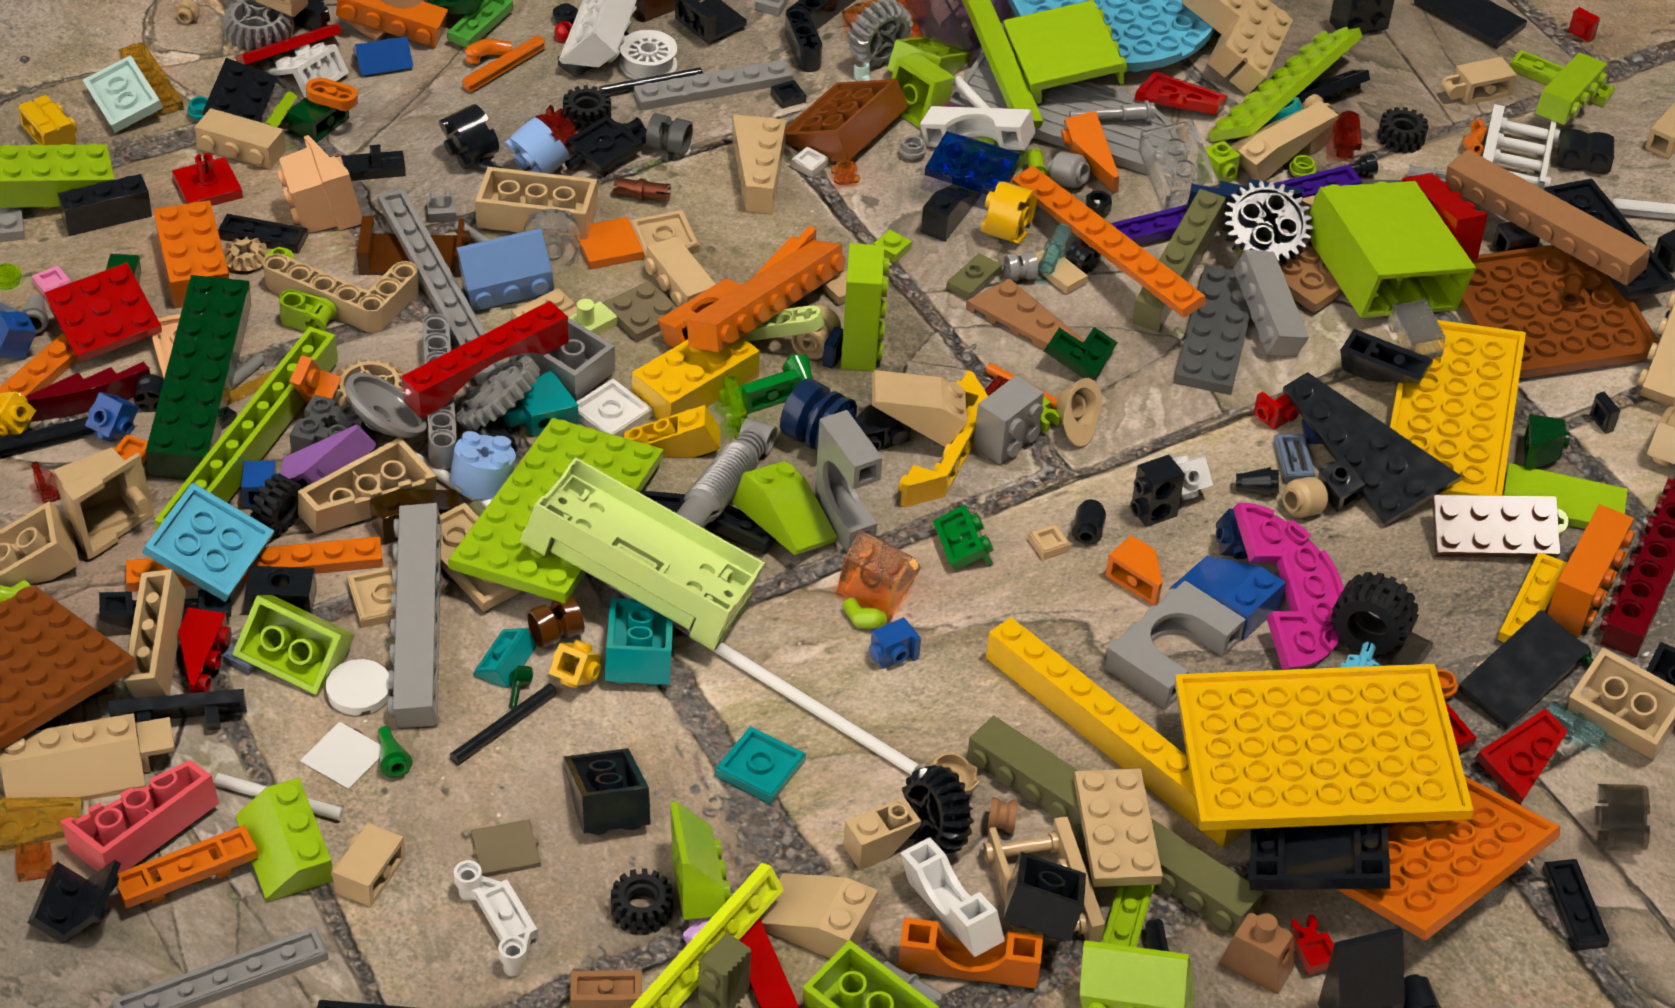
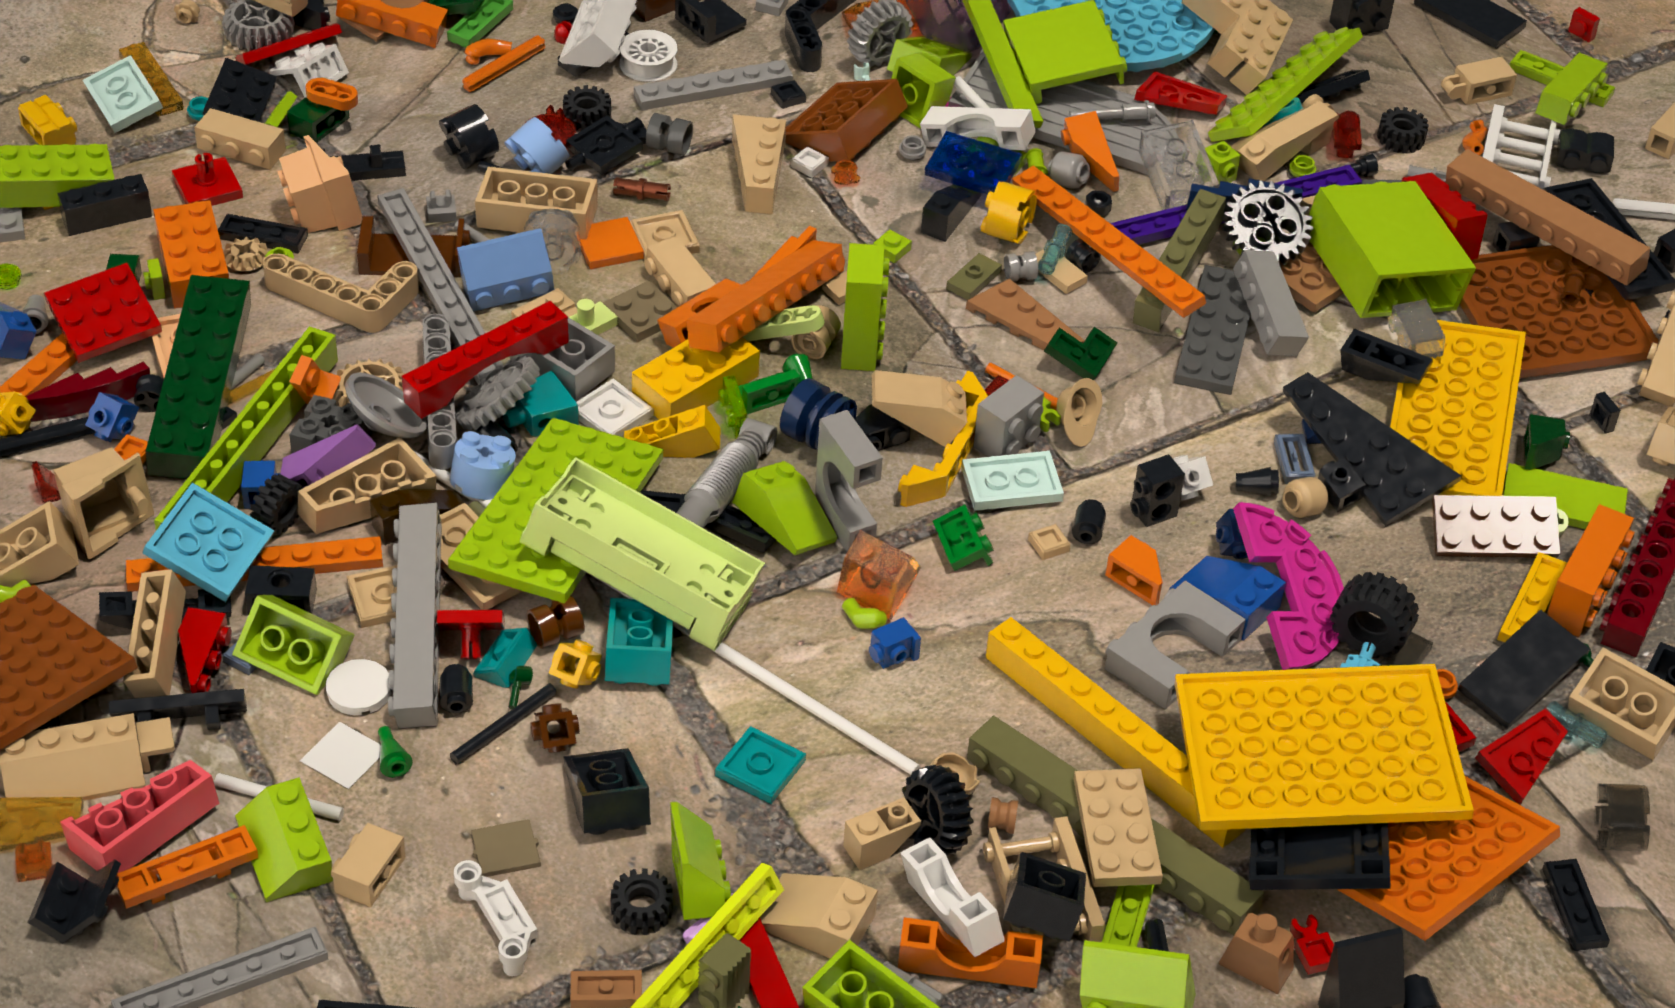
bright pink tile [32,266,72,297] -> none
lime piece [279,289,337,331] -> none
blue panel [353,36,413,76] -> none
black bar [599,67,703,95] -> none
dark blue tile [823,326,843,368] -> none
red bracket [1254,391,1299,430] -> none
none -> lime plate [143,258,166,300]
none -> red tile [437,610,505,660]
none -> black brick [440,664,473,713]
none -> reddish brown brick [530,703,580,753]
none -> light aqua plate [961,451,1064,511]

